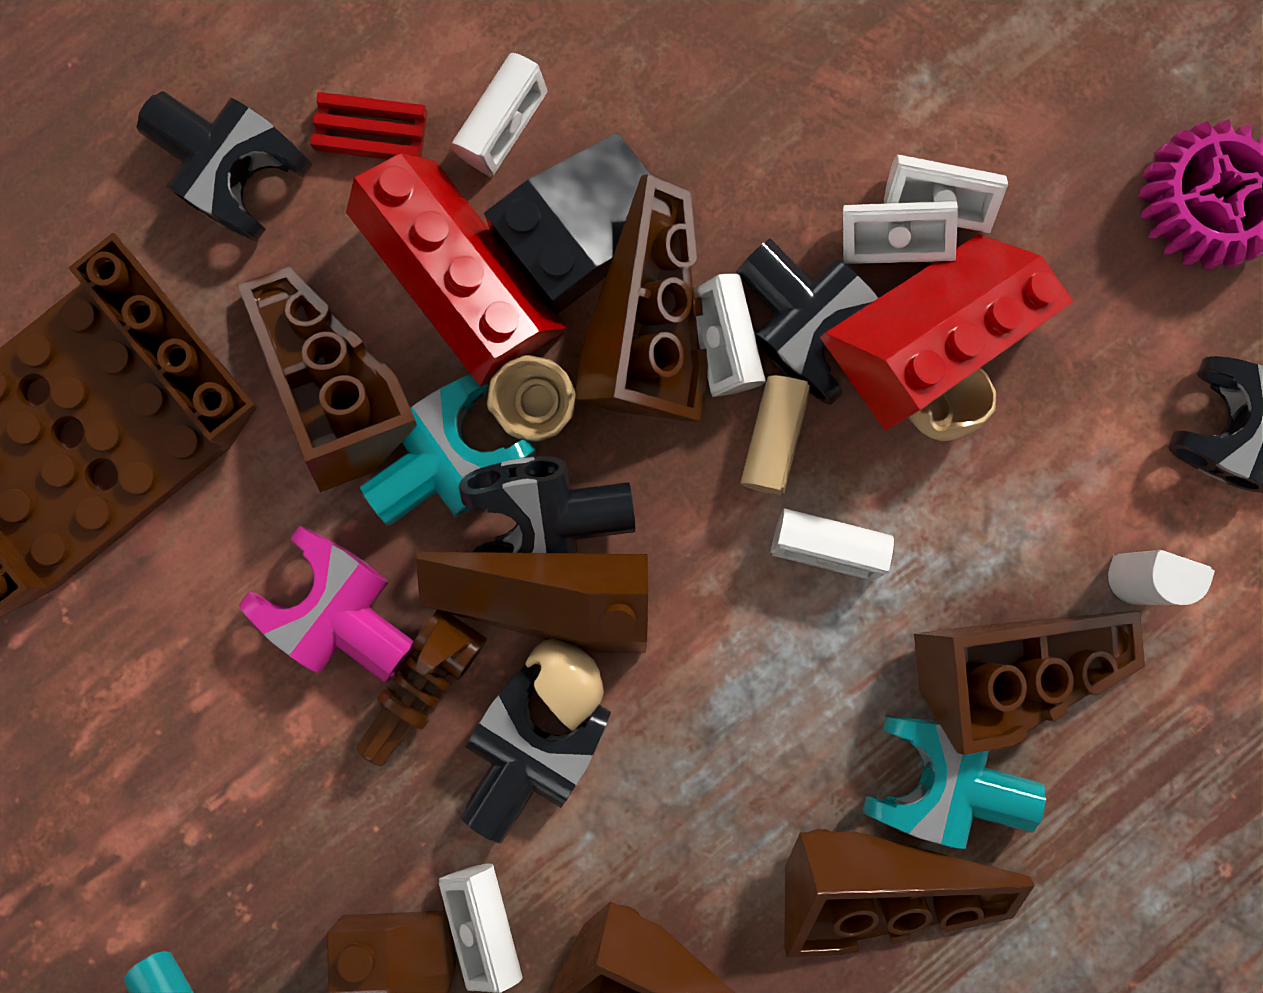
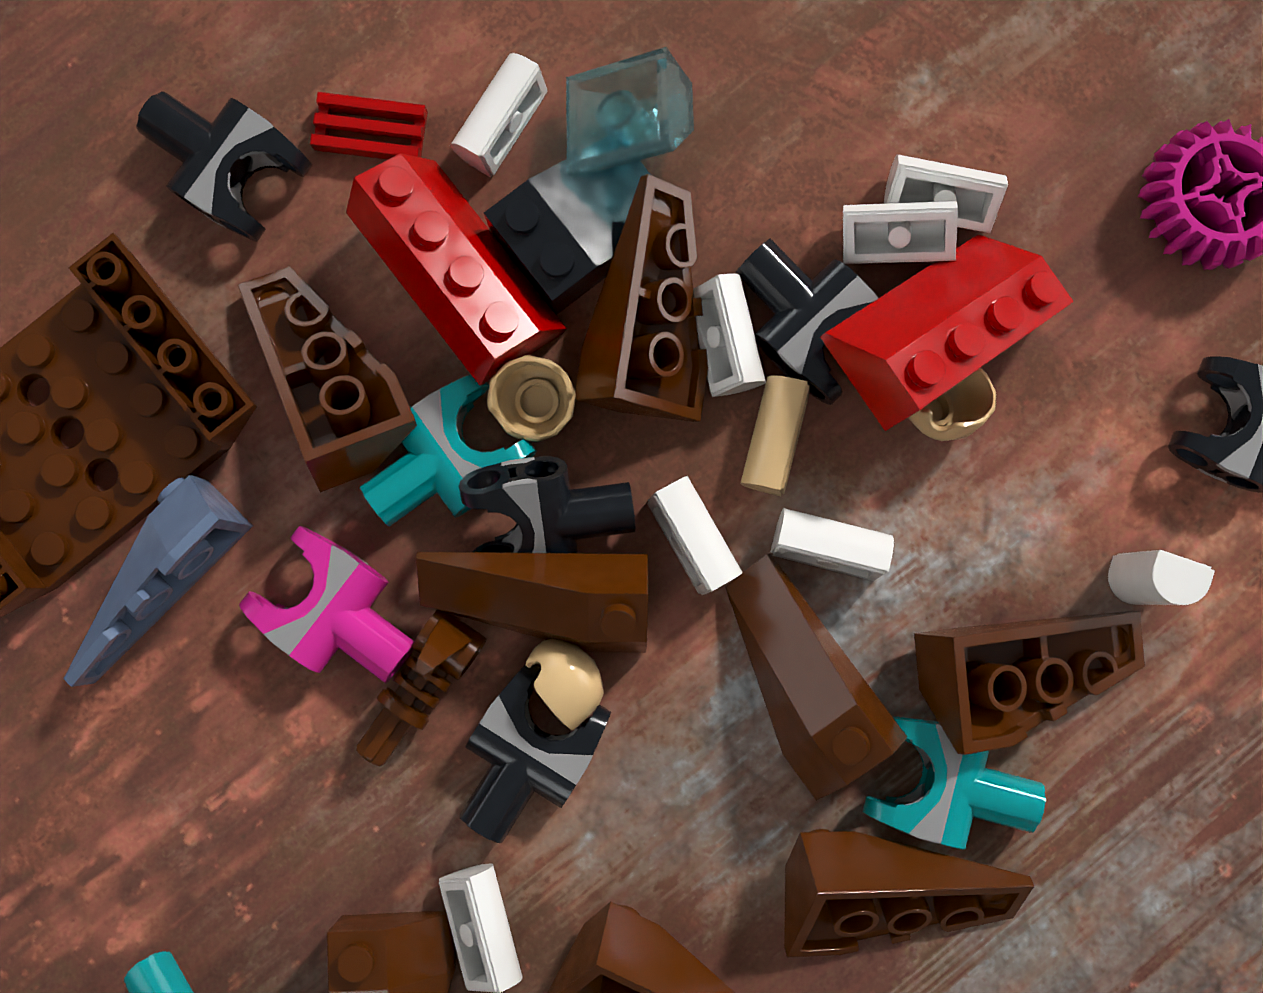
none -> sand blue wedge [64,475,253,687]
none -> clear light blue slope [566,47,694,178]
none -> white brick [647,476,743,595]
none -> reddish brown wedge [725,553,907,801]

